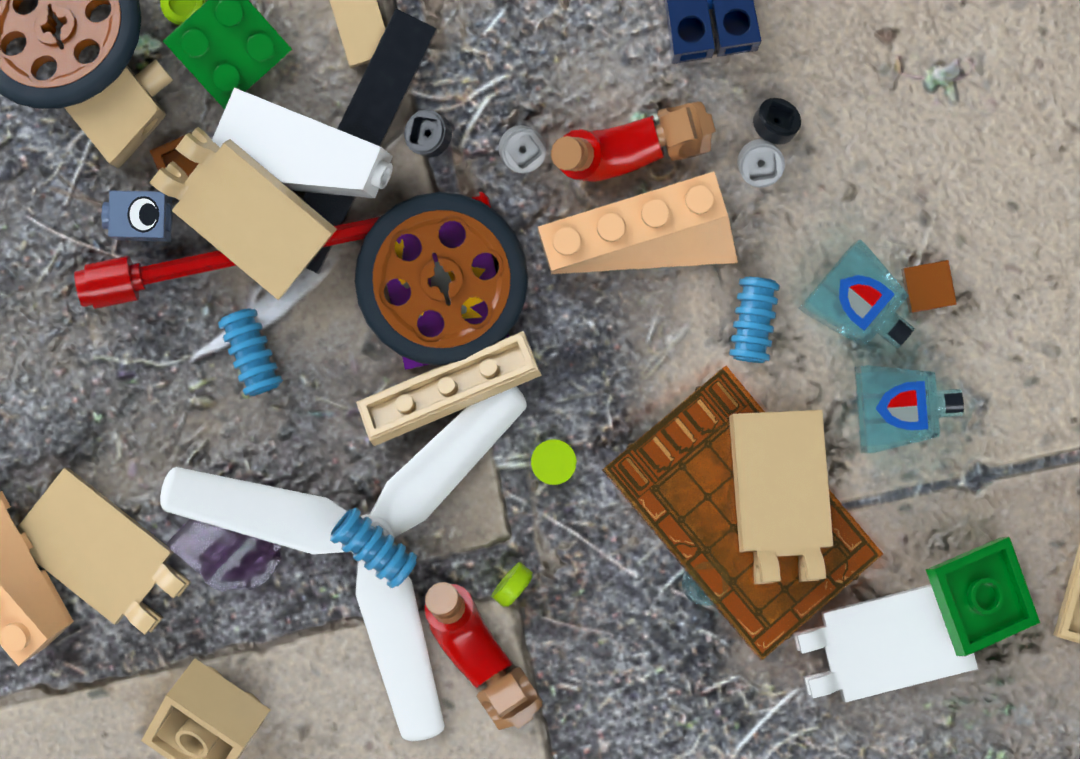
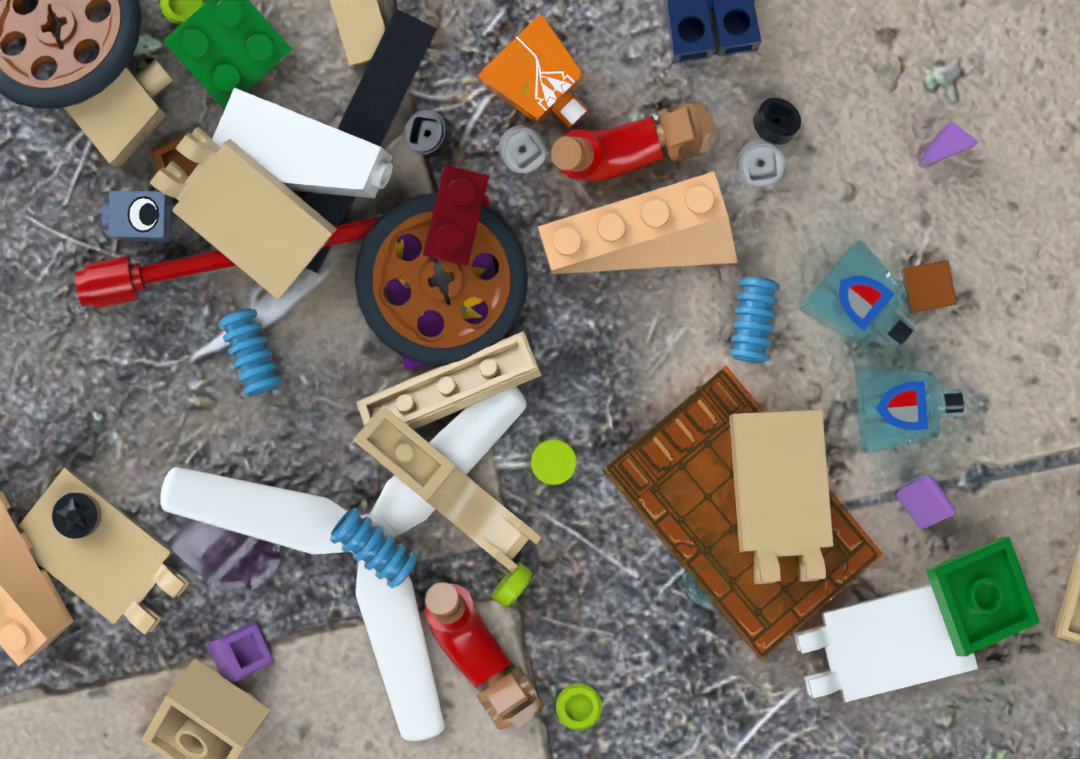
none -> black tile [52,492,101,539]
none -> medium lavender slope [207,621,275,683]
none -> tan piece [353,405,542,573]
none -> dark red plate [423,165,489,267]
none -> orange torso [478,14,589,129]
none -> lime tile [556,683,602,730]
none -> medium lavender slope [896,474,956,528]
none -> medium lavender slope [917,122,979,168]

